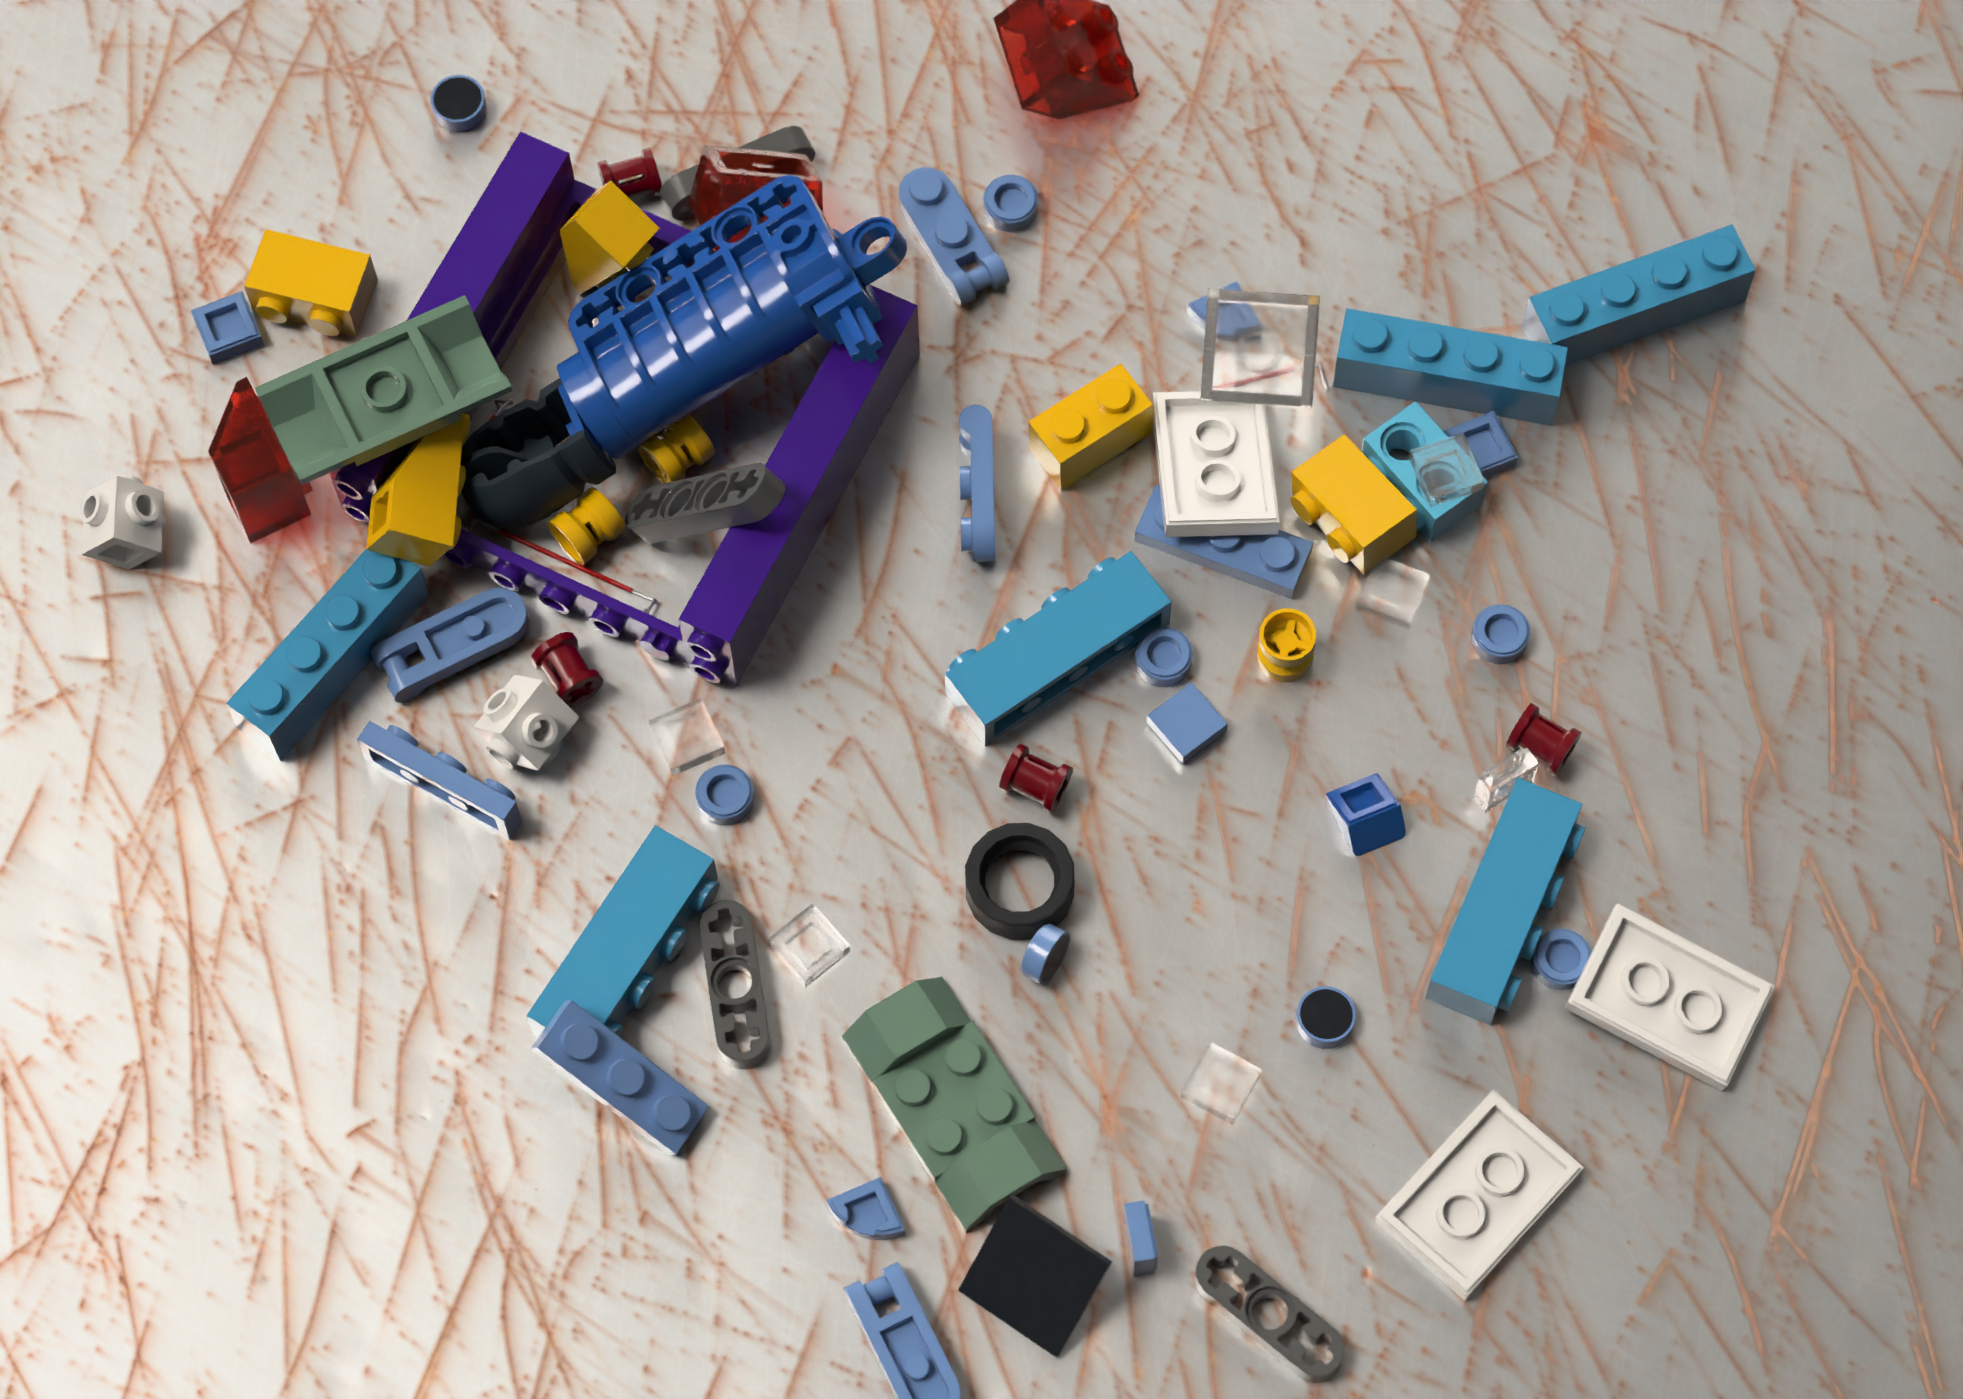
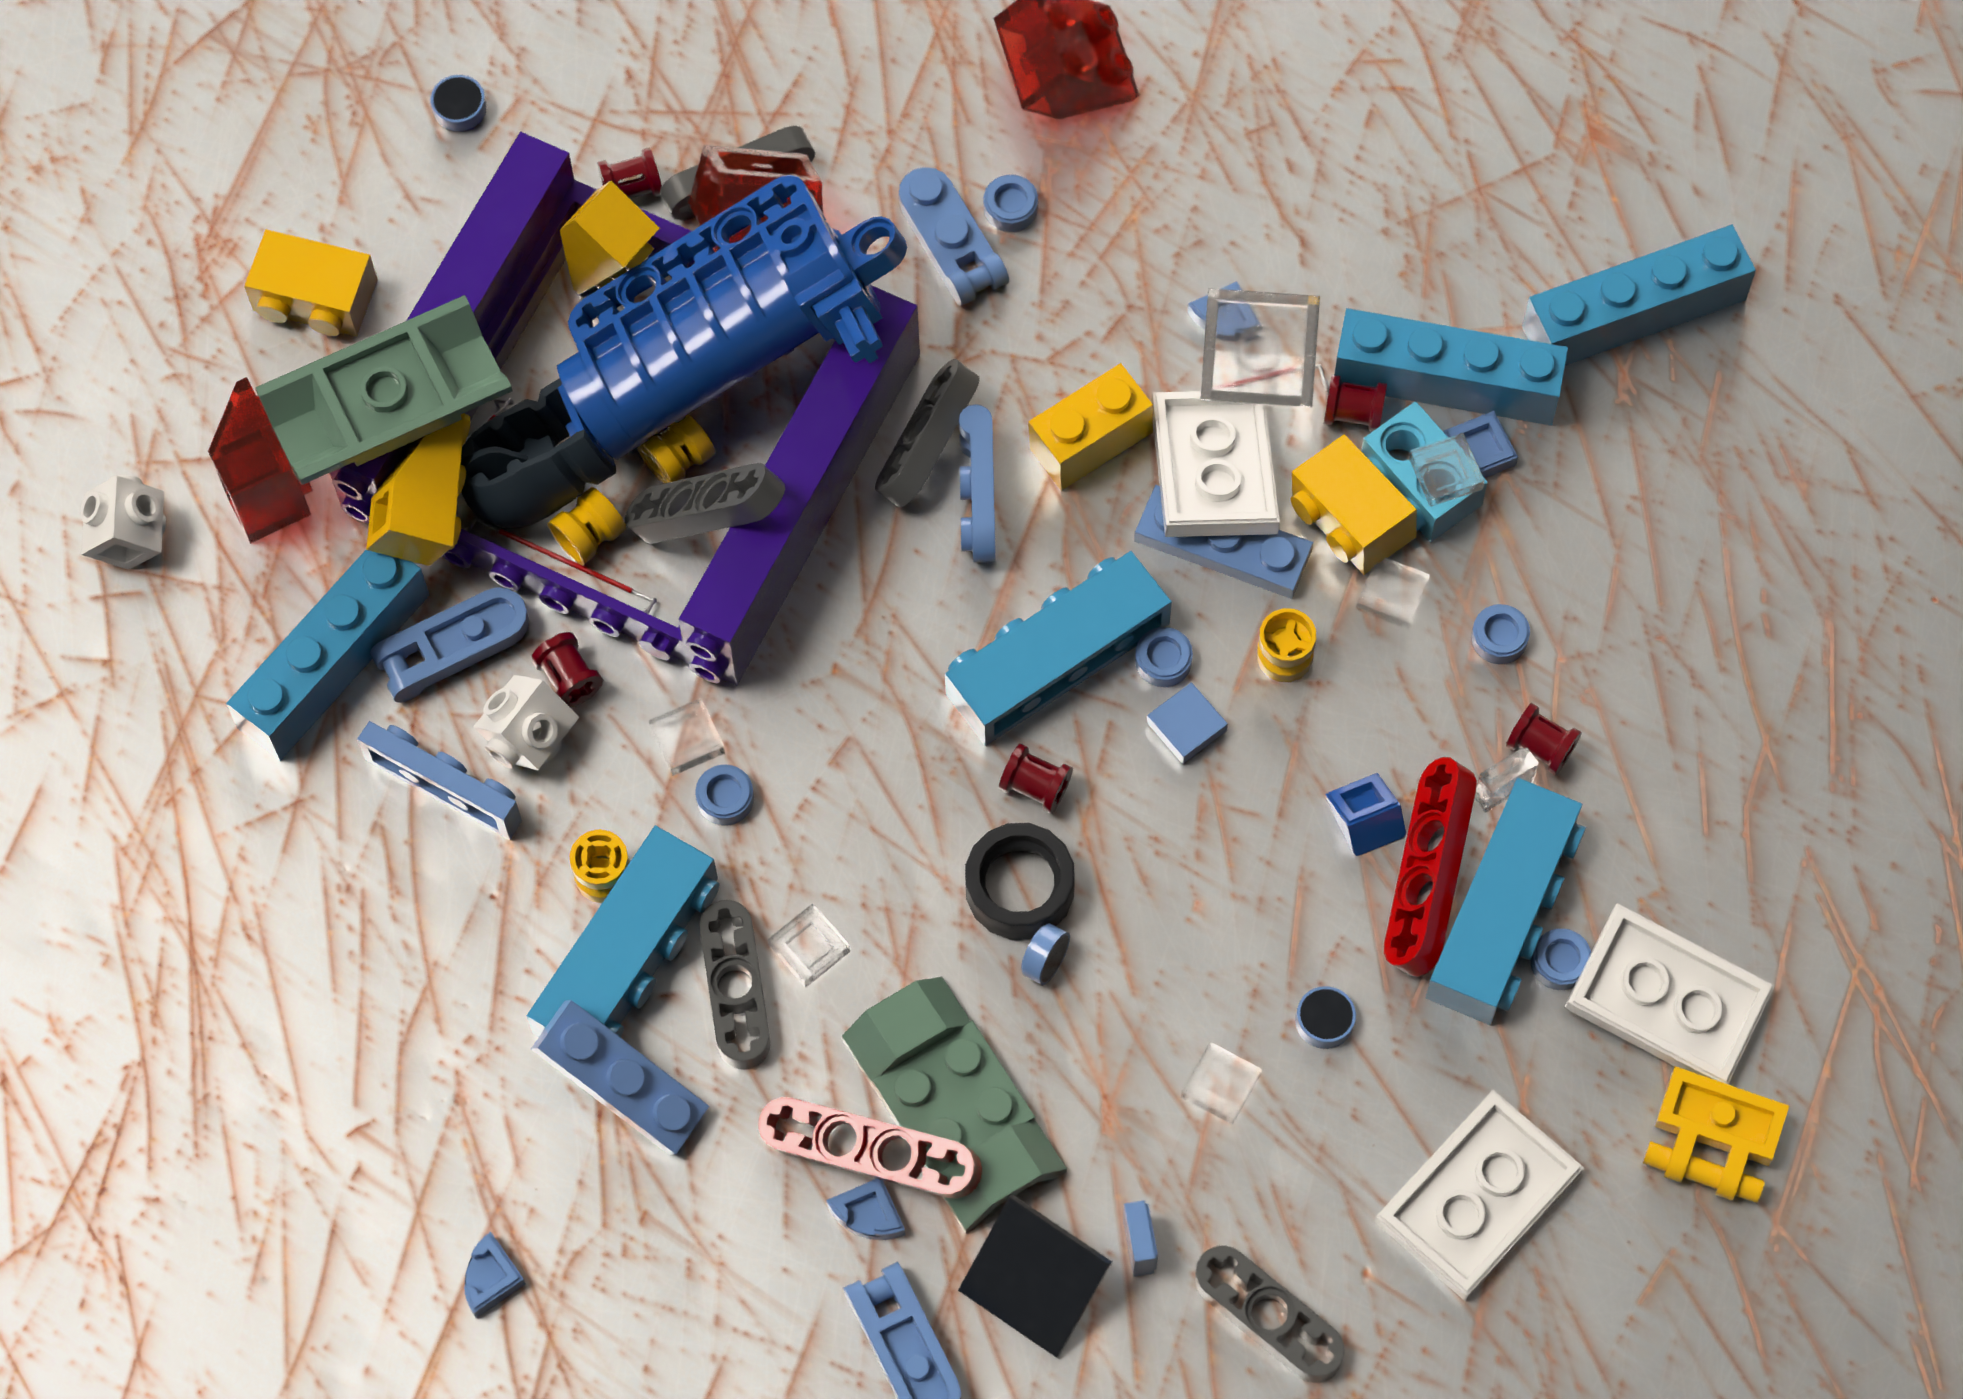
medium blue tile [191,291,264,364] -> none
none -> medium blue tile [465,1232,526,1318]
none -> yellow wheel [569,829,630,903]
none -> beam [758,1097,982,1198]
none -> dark grey beam [875,359,980,507]
none -> dark red bush [1324,375,1387,432]
none -> red beam [1384,757,1477,977]
none -> yellow plate [1643,1066,1789,1203]

